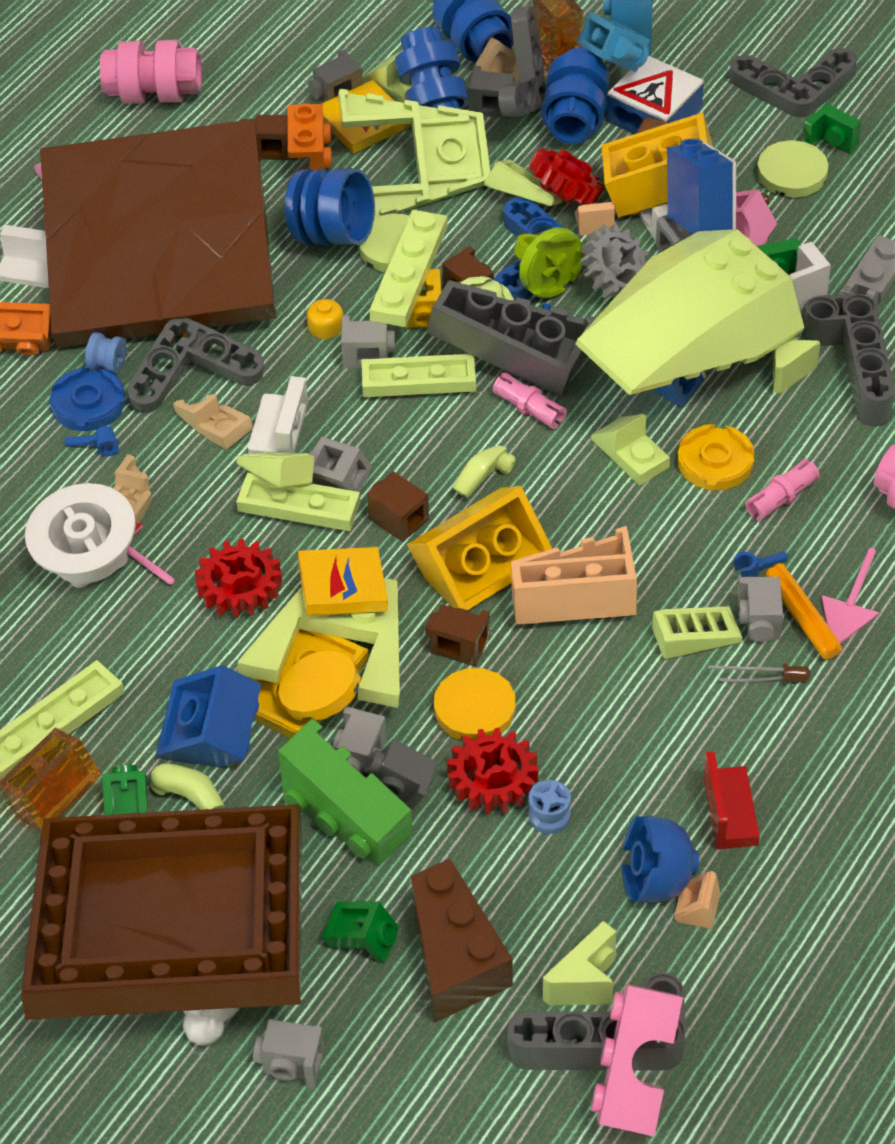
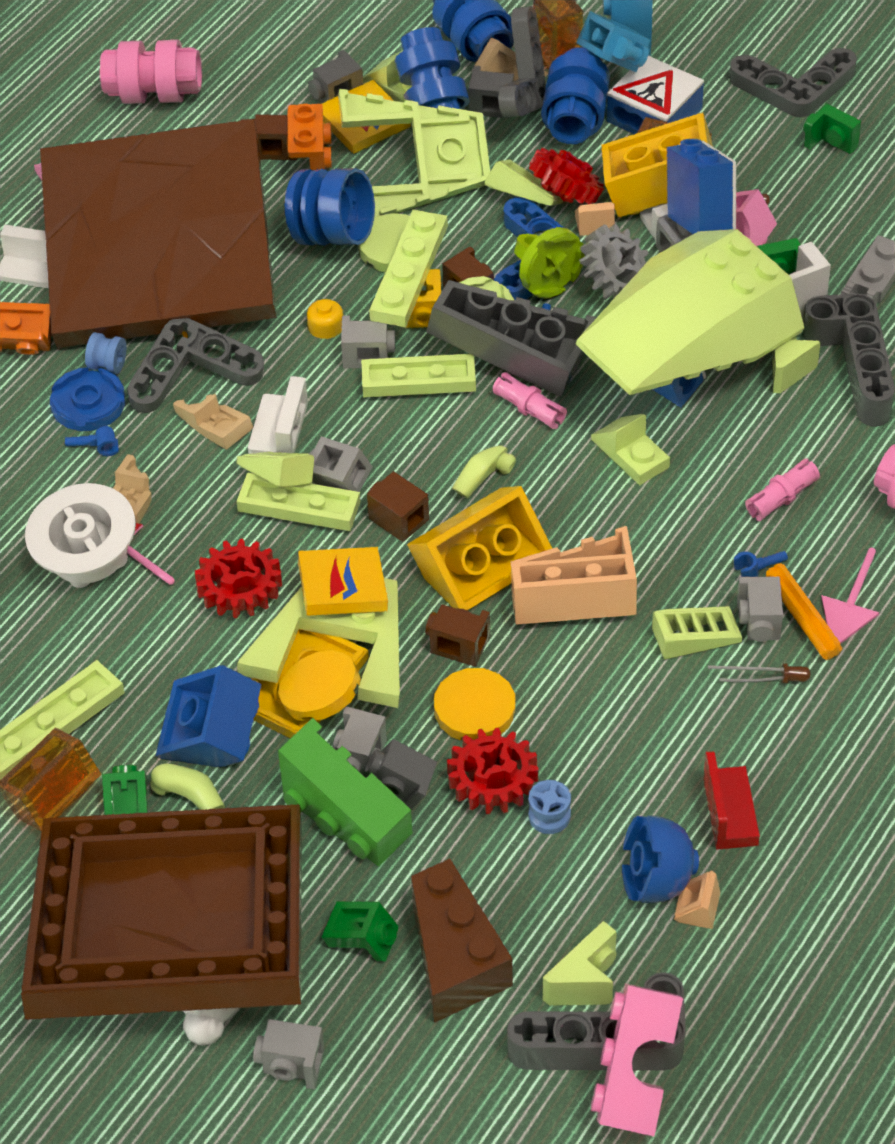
yellow tile [677,424,754,490] -> none
yellowish green tile [757,140,829,198] -> none

